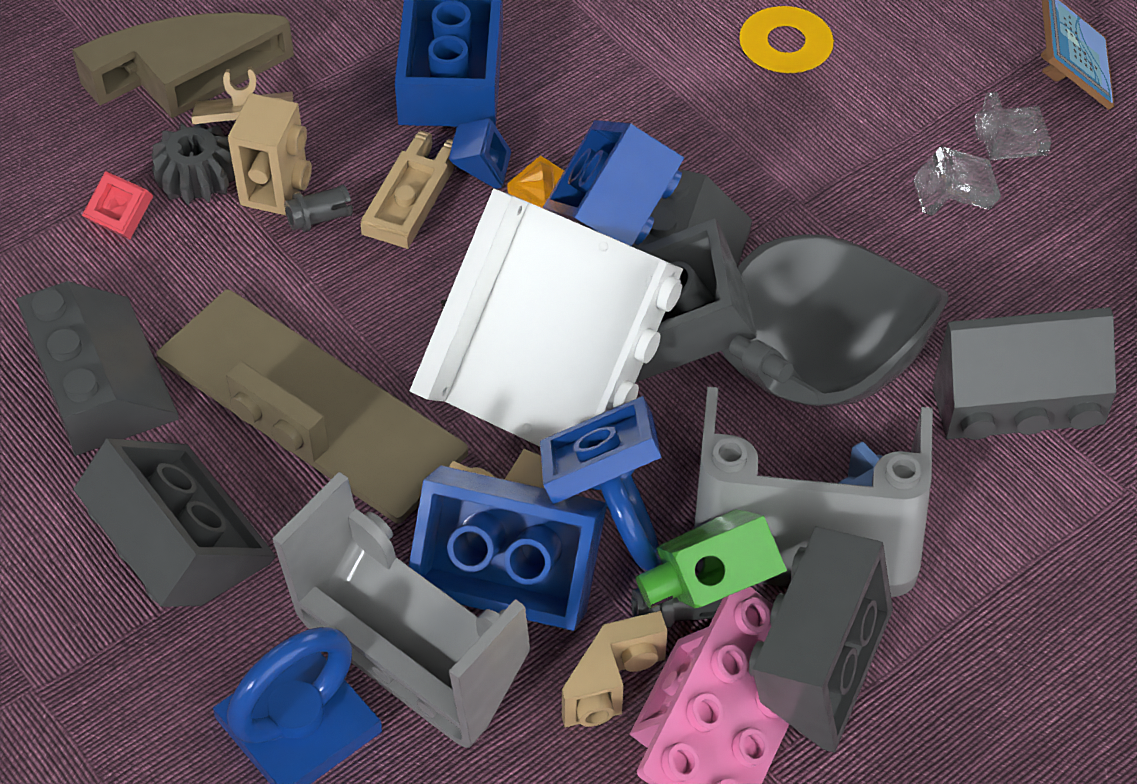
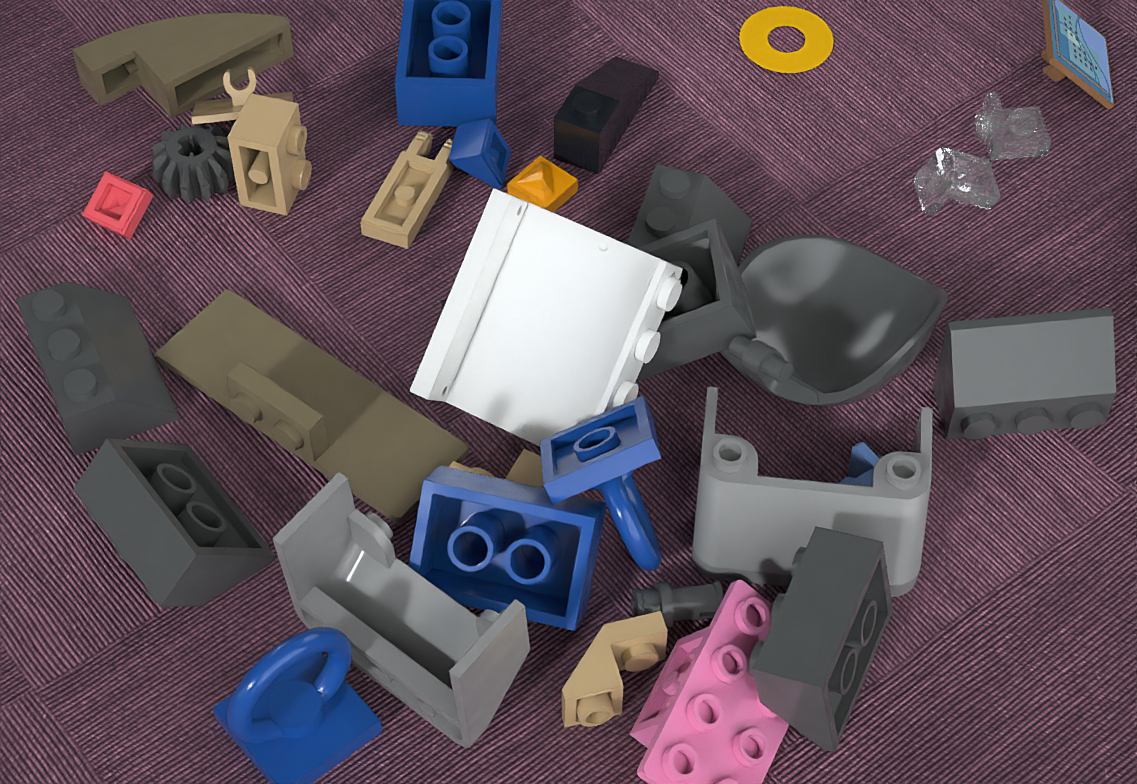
dark grey pin [284,184,353,232] -> none
brick [542,120,684,246] -> none
bright green torso [636,509,787,609] -> none
none -> black slope [554,56,659,174]

